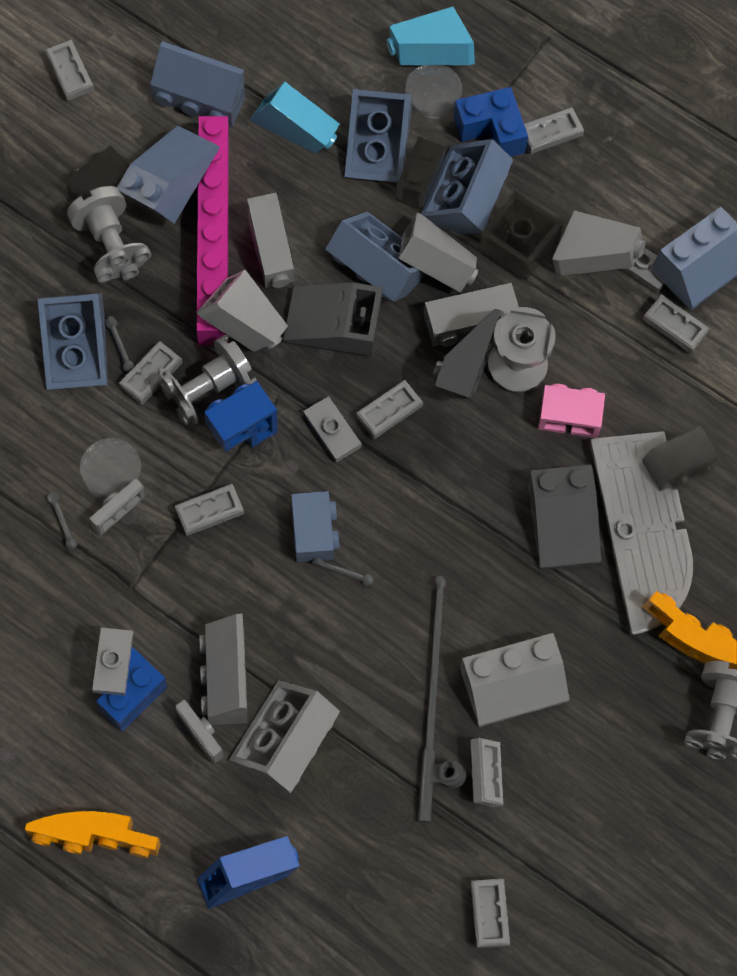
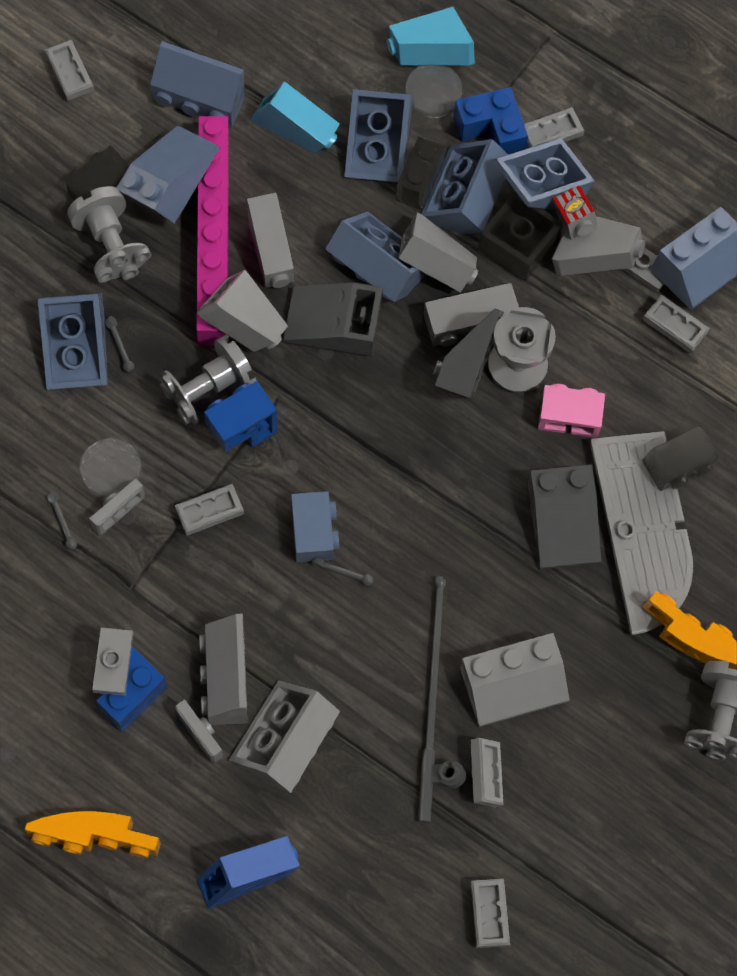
light grey plate [119,341,183,405] -> none
light grey plate [303,396,362,463] -> none
light grey plate [356,380,423,439] -> none
none -> sand blue slope [494,138,595,210]
none -> light grey brick [553,185,598,240]

